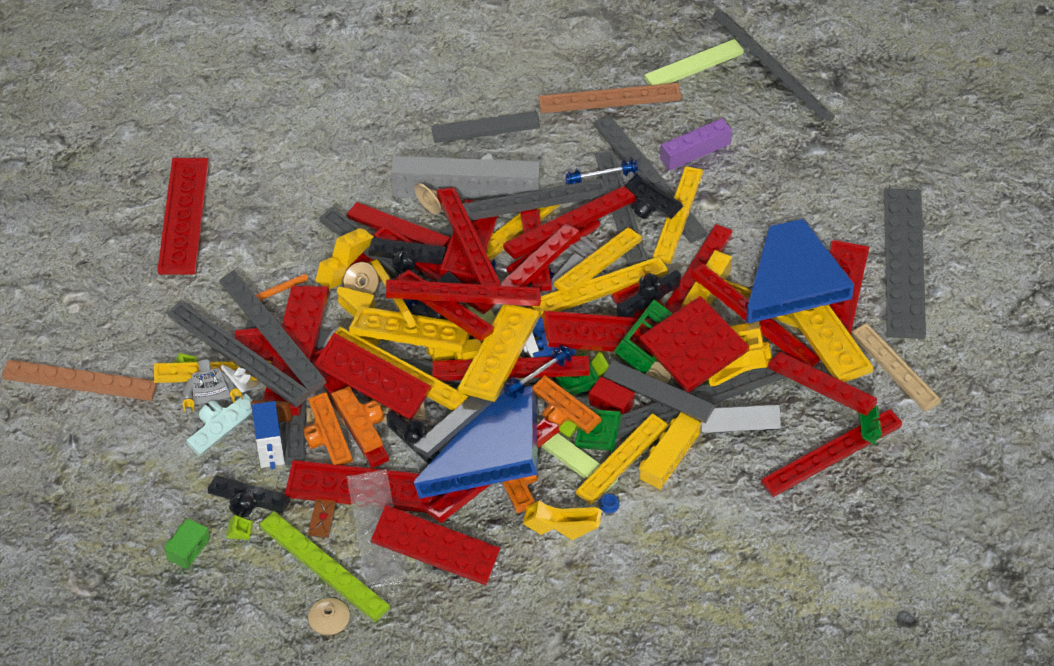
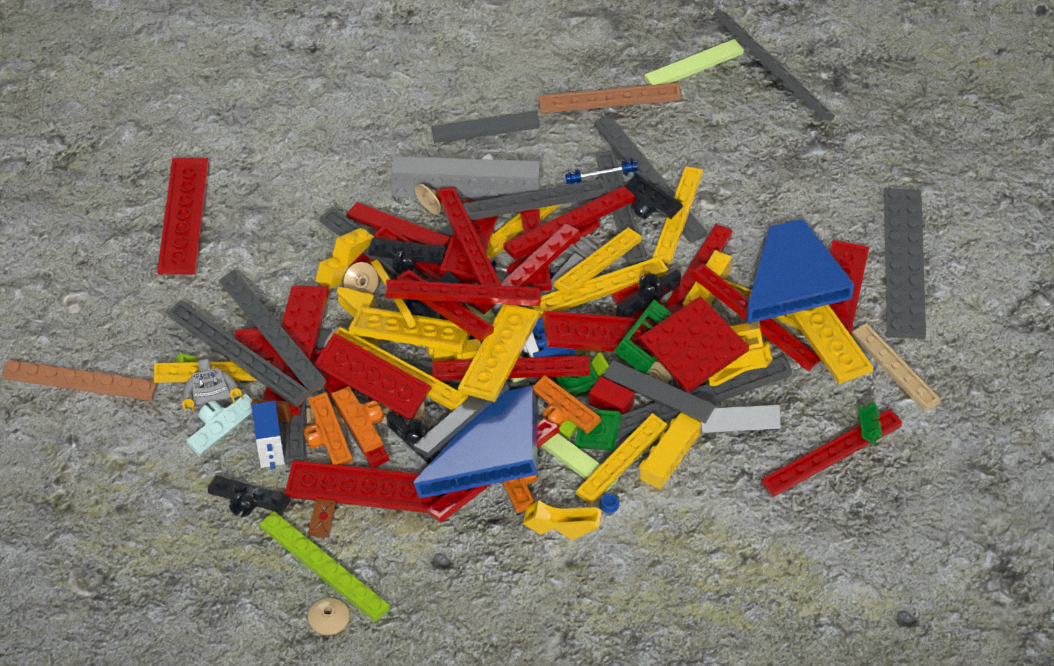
bright green brick [164,518,210,570] -> none
white piece [221,365,258,392] -> none
lime slope [226,515,253,540] -> none
orange bar [256,273,308,301] -> none
clear plate [347,469,407,589] -> none
red plate [371,505,500,586] -> none
clear blue axle [503,345,572,399] -> none
medium lavender brick [660,118,732,171] -> none
red plate [768,351,877,416] -> none

